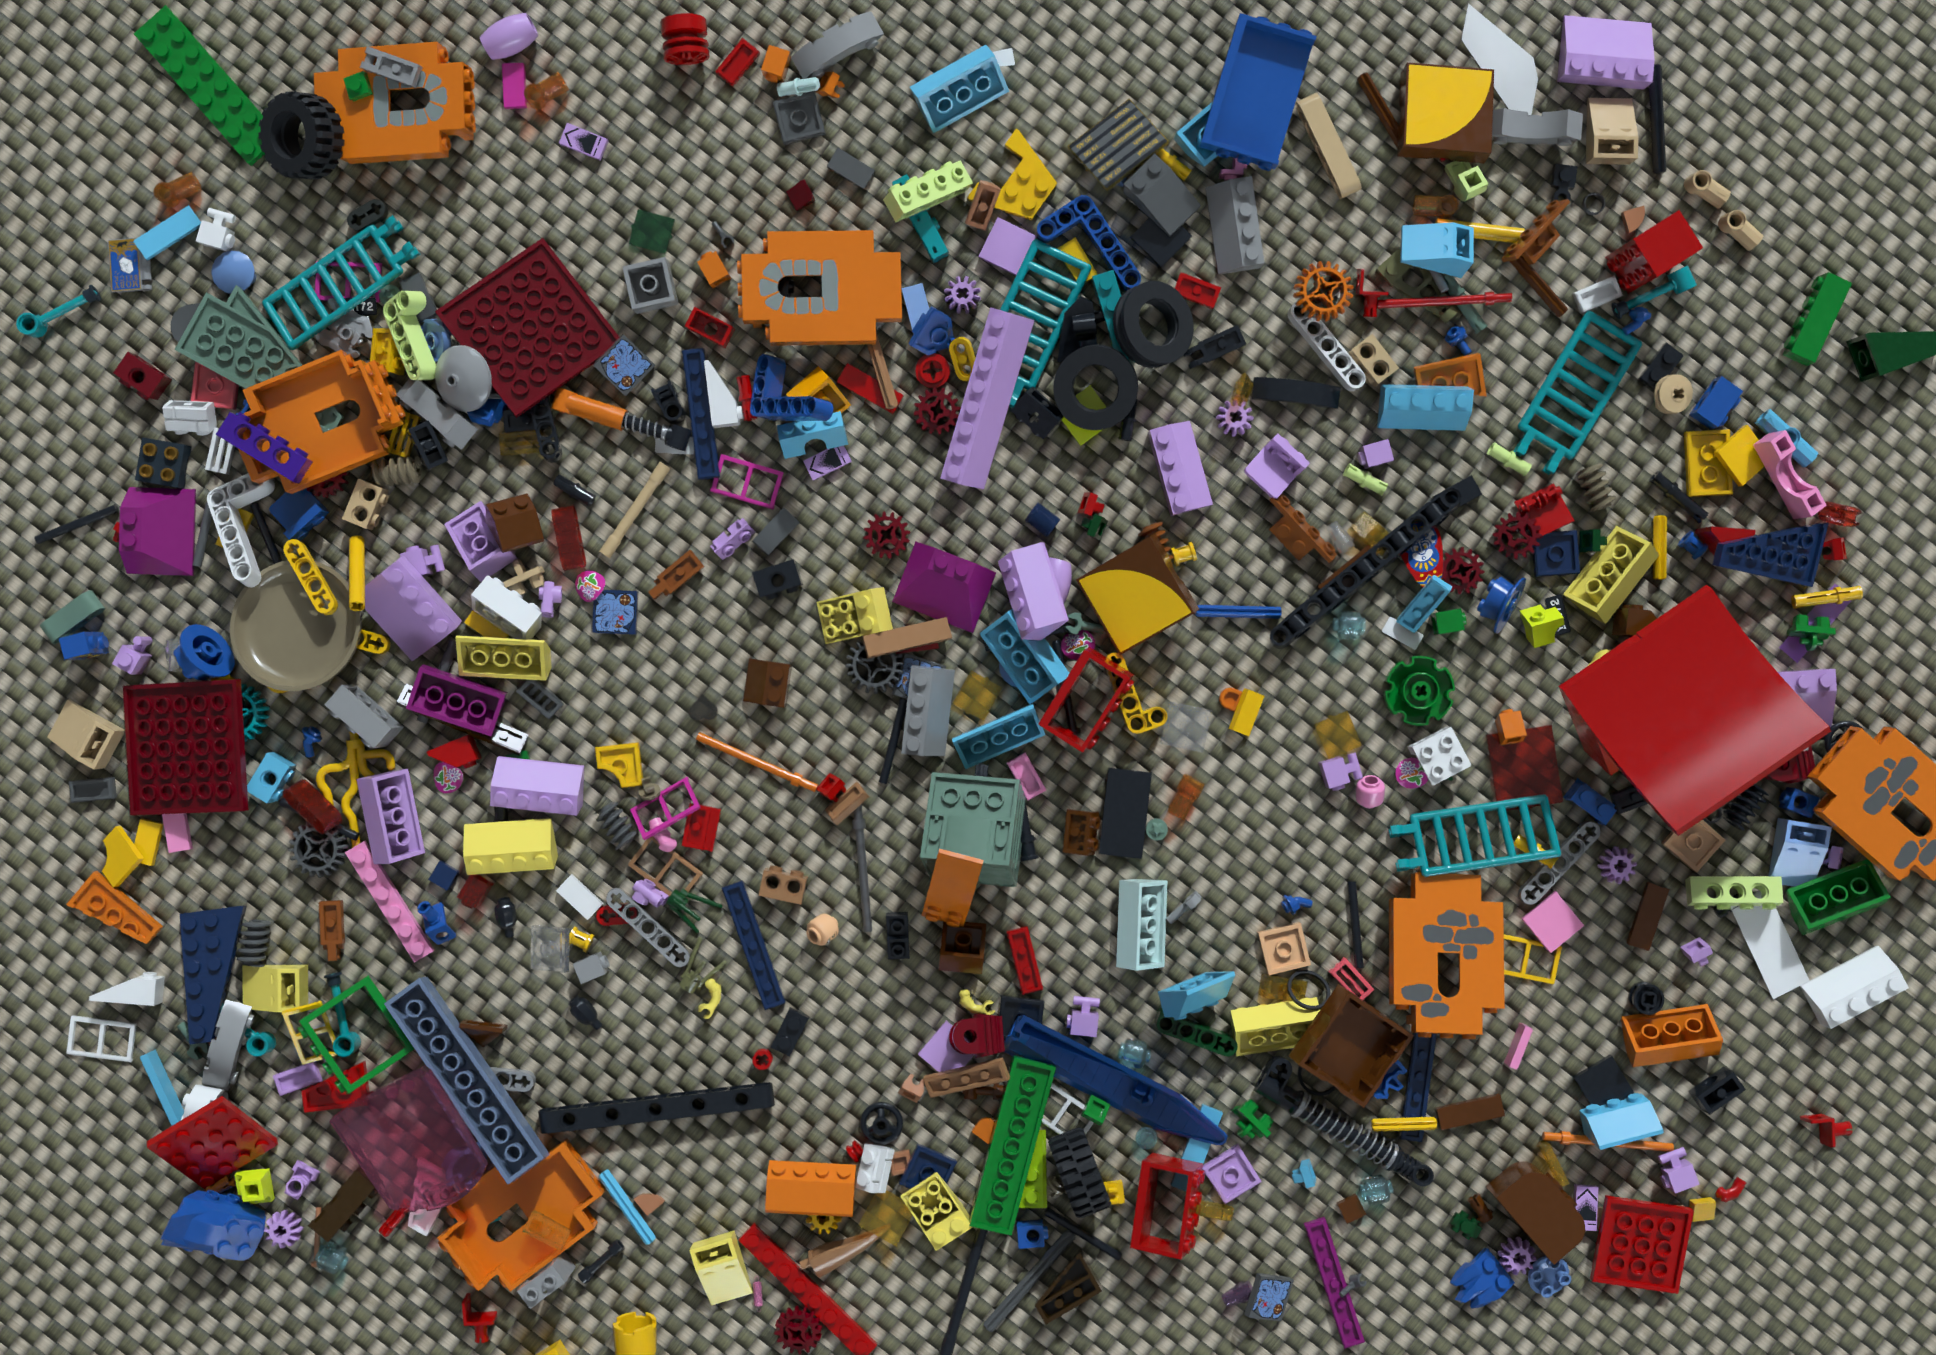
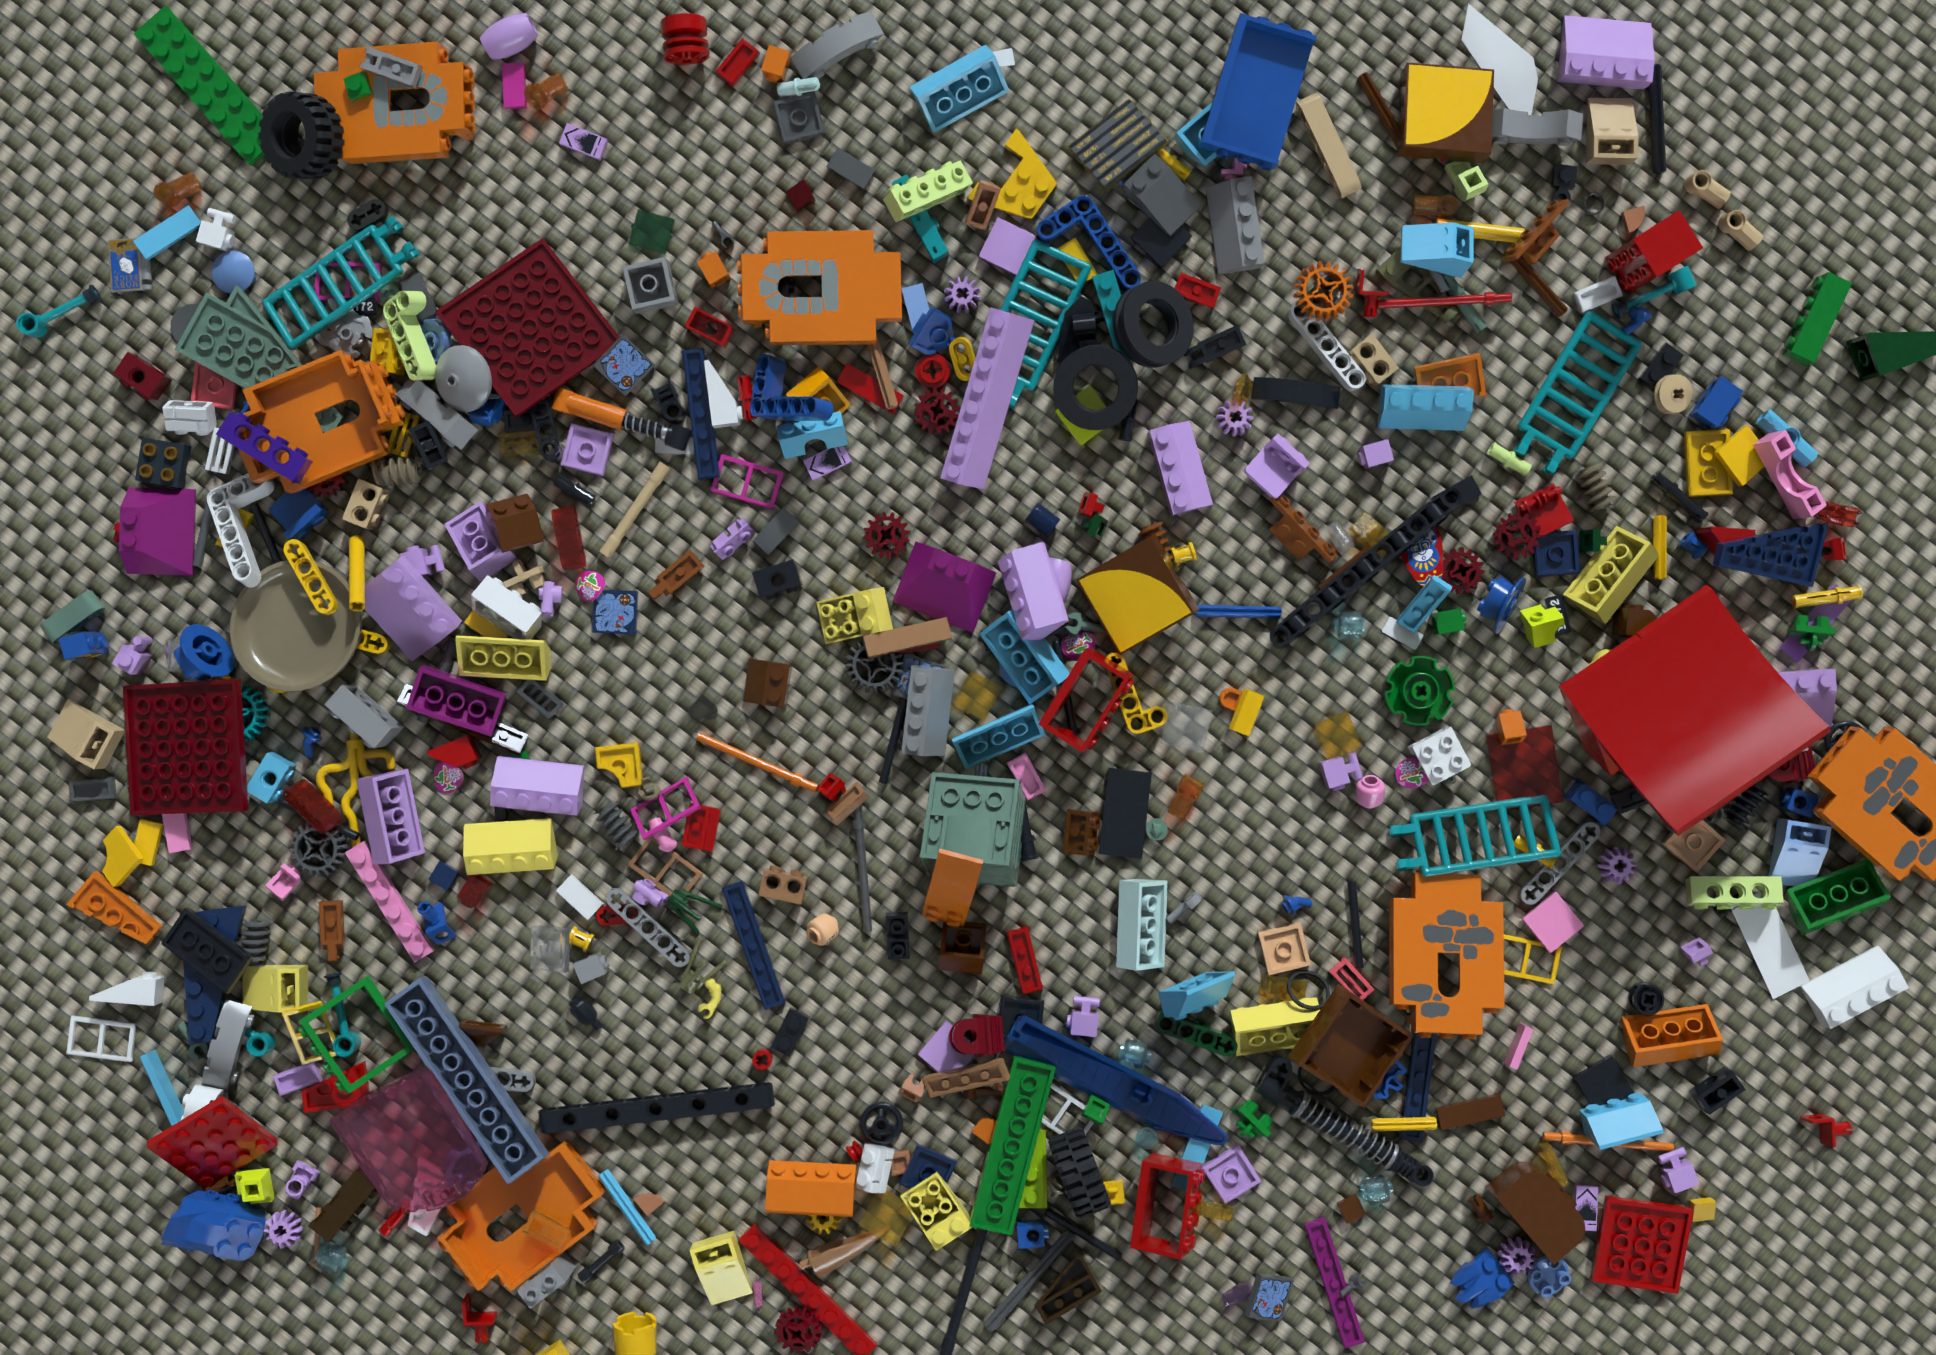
black bar [34,504,119,544] -> none
black plant [494,897,517,938] -> none
orange tile [816,71,845,98] -> none
light yellow piece [959,989,995,1015] -> none
black brick [1011,386,1064,440] -> none
medium azure tile [1292,1159,1316,1188] -> none
yellowish green pin [1343,463,1388,496] -> none
blue plate [1445,326,1472,356] -> none
dark green piece [1449,1210,1483,1240] -> none
reddish brown tile [1626,882,1670,951] -> none
red arm [1715,1177,1747,1202] -> none
lavender tile [1822,846,1844,869] -> none
none -> black tile [161,908,254,994]
none -> bright pink bracket [265,863,301,901]
none -> lavender tile [561,423,614,476]

